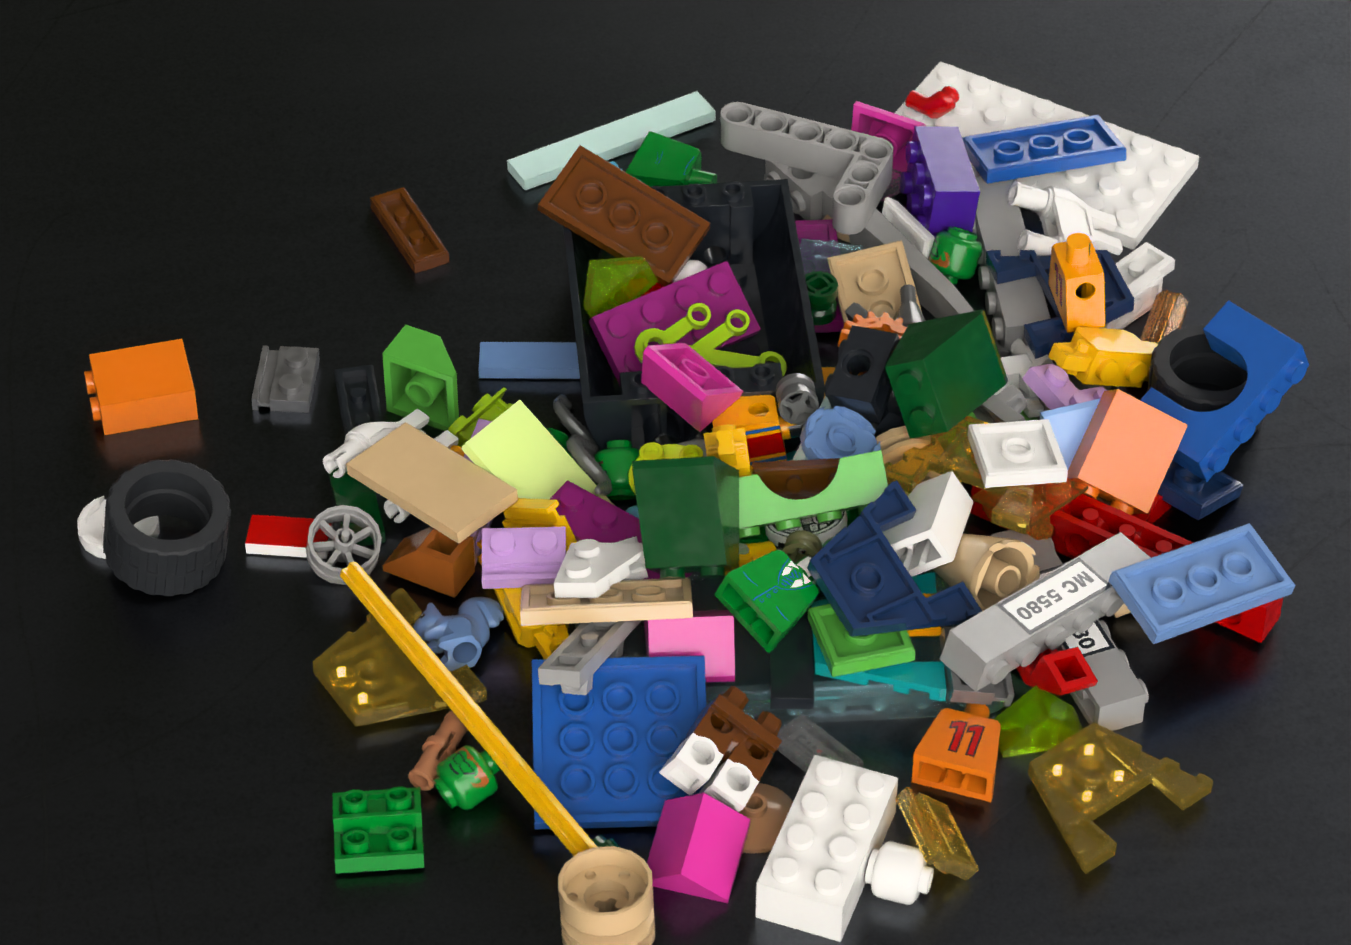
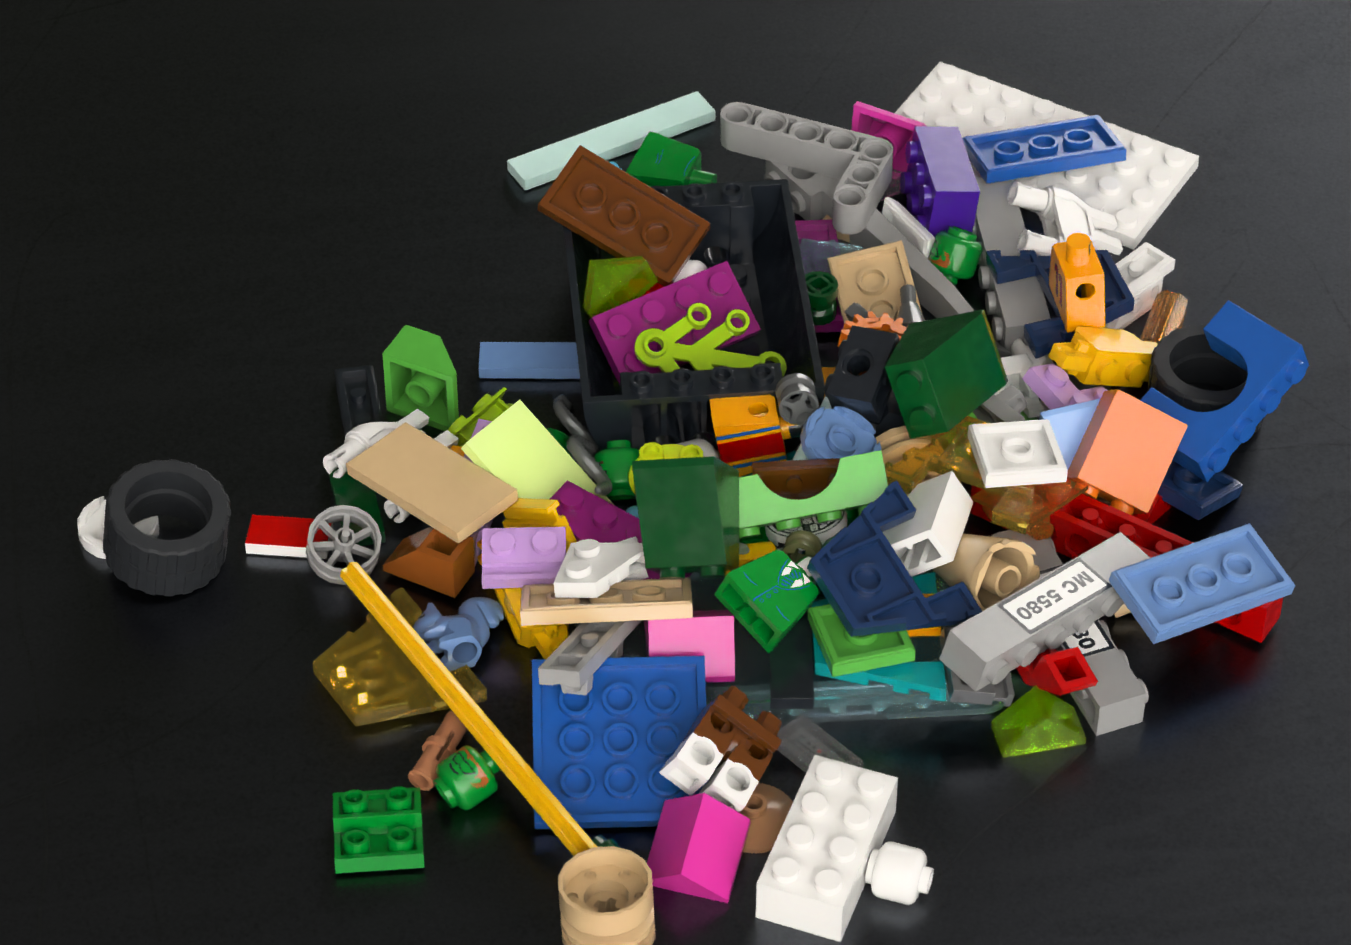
orange brick [84,339,198,436] -> none
flat silver plate [251,345,320,413] -> none
reddish brown tile [370,187,449,274] -> none
dark pink slope [641,343,744,432] -> none
yellow hinge [703,424,752,477] -> none
clear yellow plate [895,787,979,880] -> none
red arm [905,86,960,119] -> none
orange torso [911,703,1001,802] -> none
clear yellow wing [1028,722,1213,874] -> none

